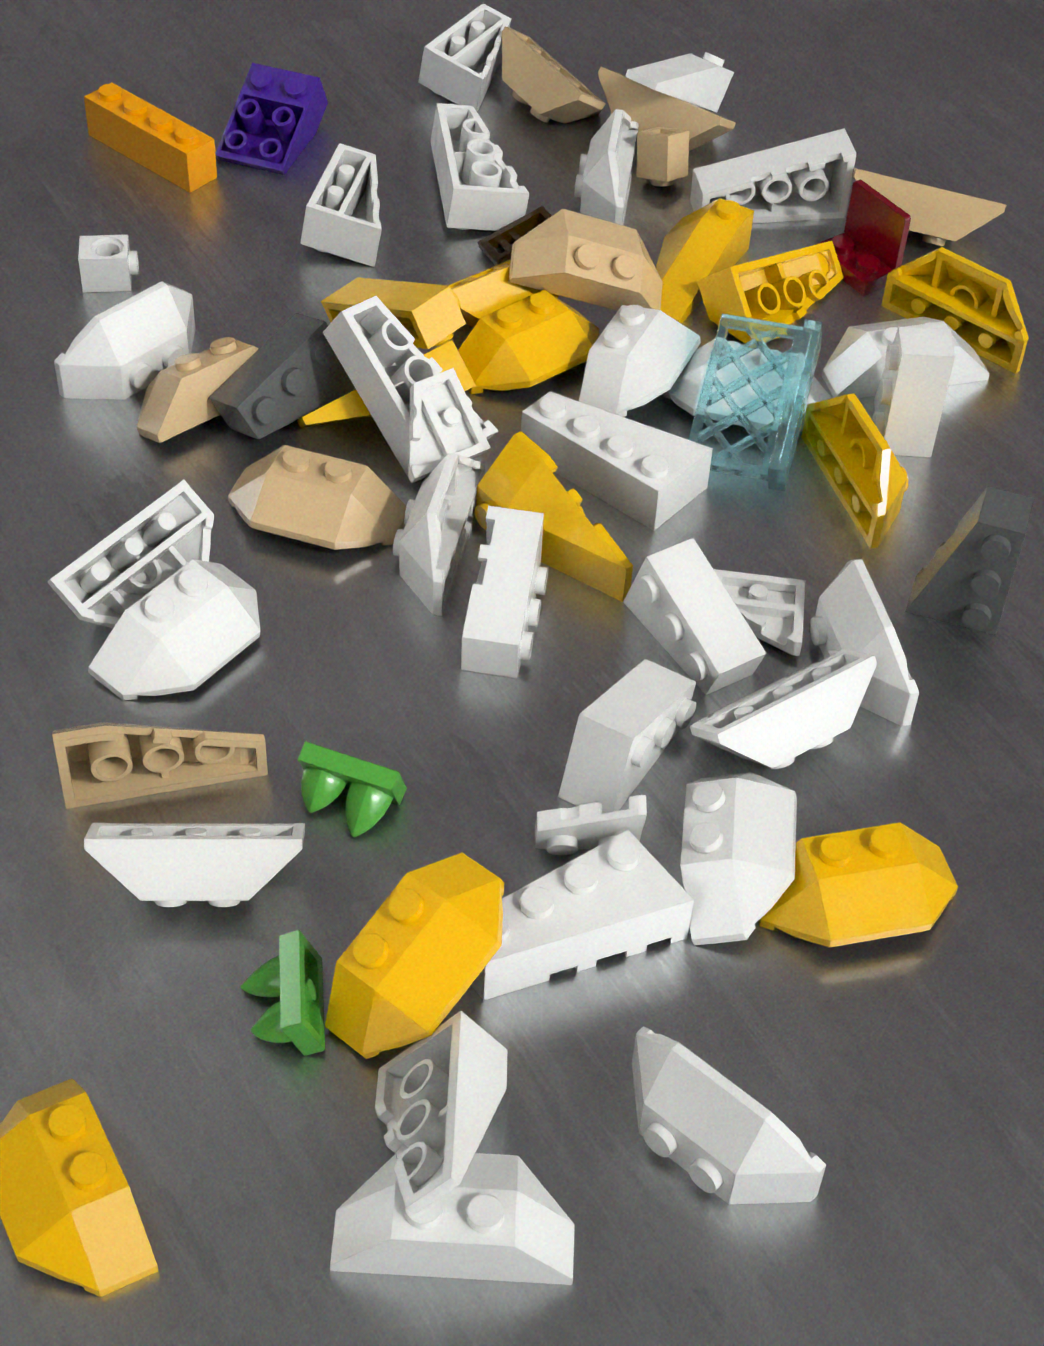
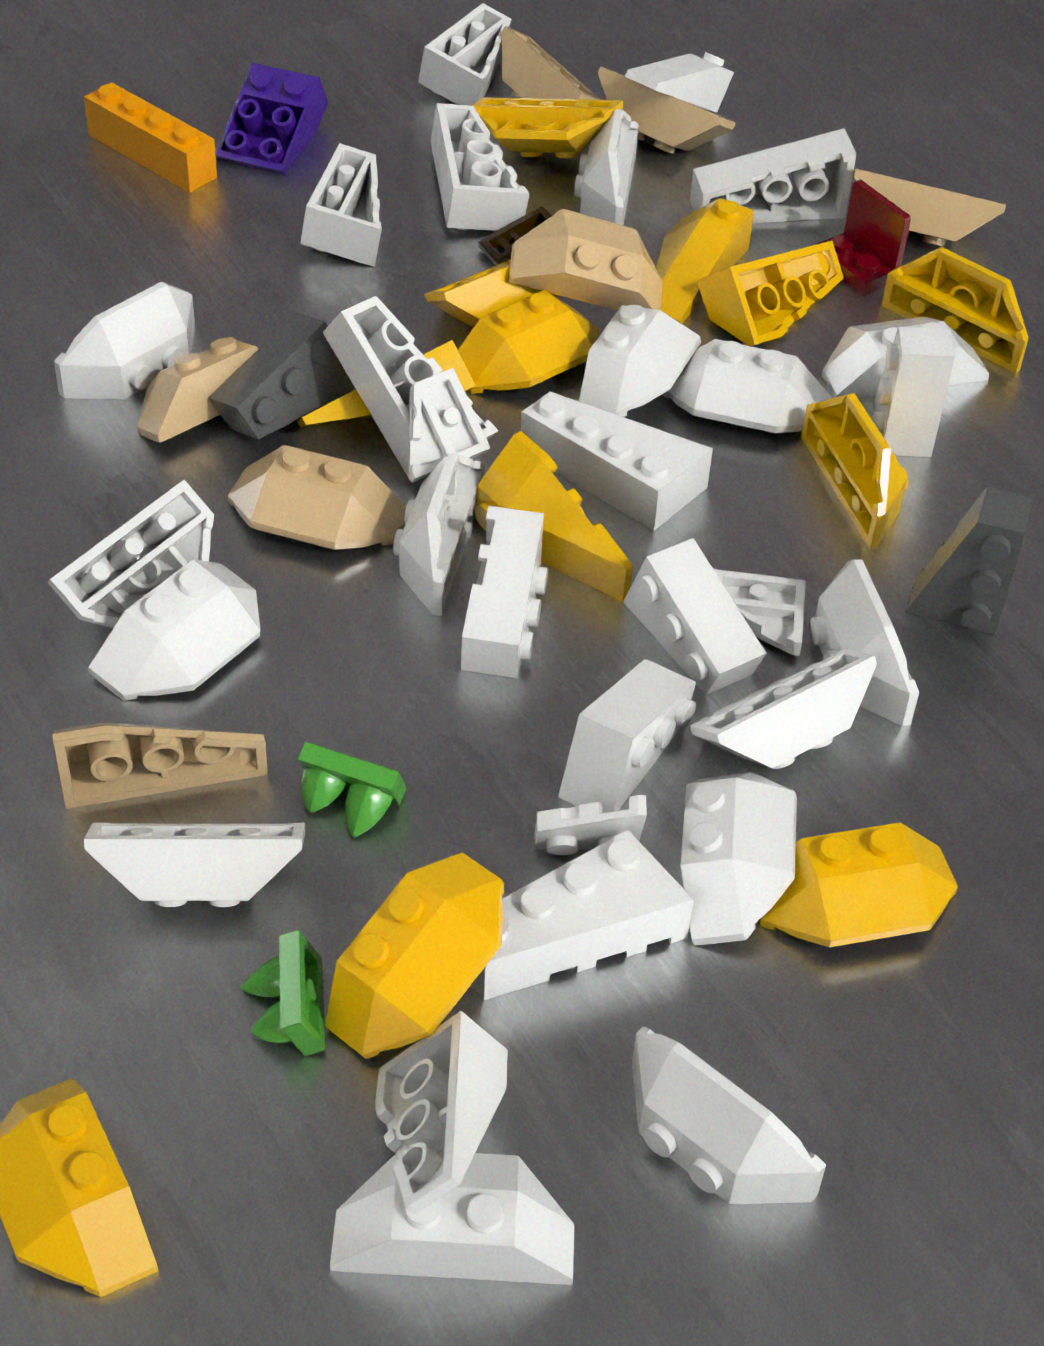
white brick [78,235,139,293] -> none
yellow brick [321,277,466,349] -> none
tan brick [636,127,689,186] -> none
clear light blue fence [688,313,822,491] -> none
none -> yellow wedge [471,97,623,158]

